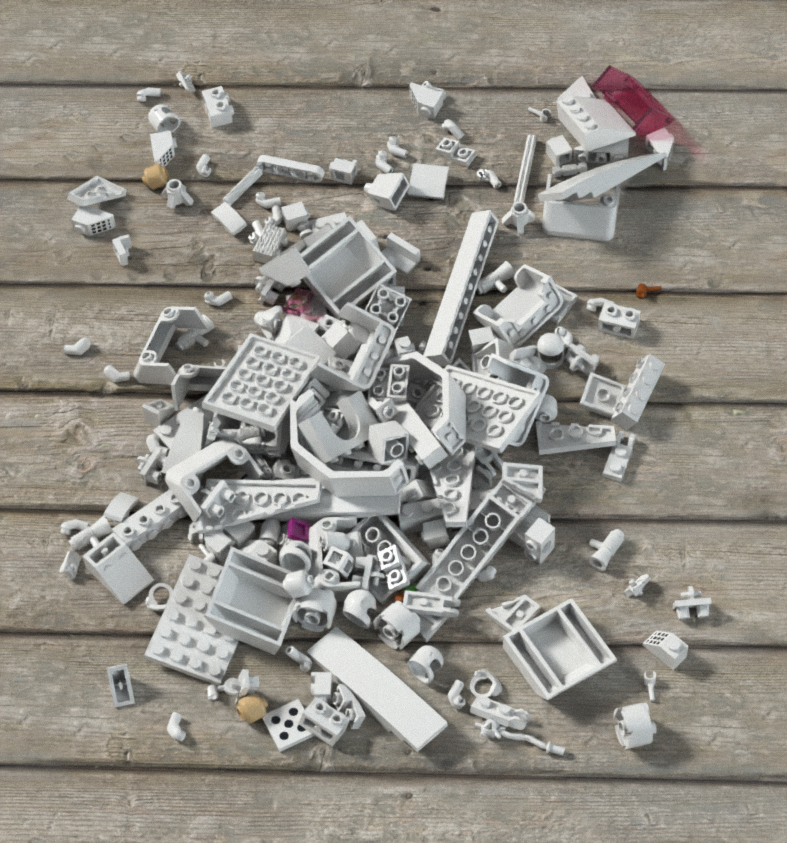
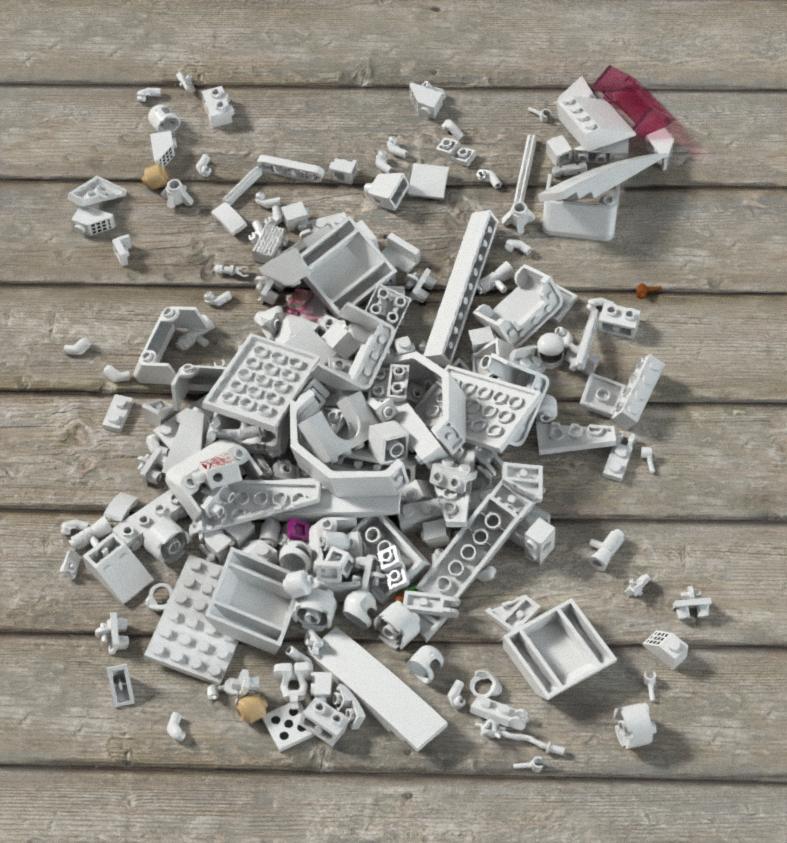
none -> white hips [95,612,129,654]
none -> white plate [102,394,134,433]
none -> white brick [143,516,190,564]
none -> white torso [191,451,242,488]
none -> white piece [214,265,250,277]
none -> white piece [274,662,313,710]
none -> white piece [304,629,324,656]
none -> white bracket [313,553,342,582]
none -> white hips [404,268,437,303]
none -> white bracket [429,459,478,494]
none -> white arm [504,239,532,255]
none -> white hand [513,756,543,773]
none -> white axle [574,309,601,370]
none -> white hand [641,447,655,473]

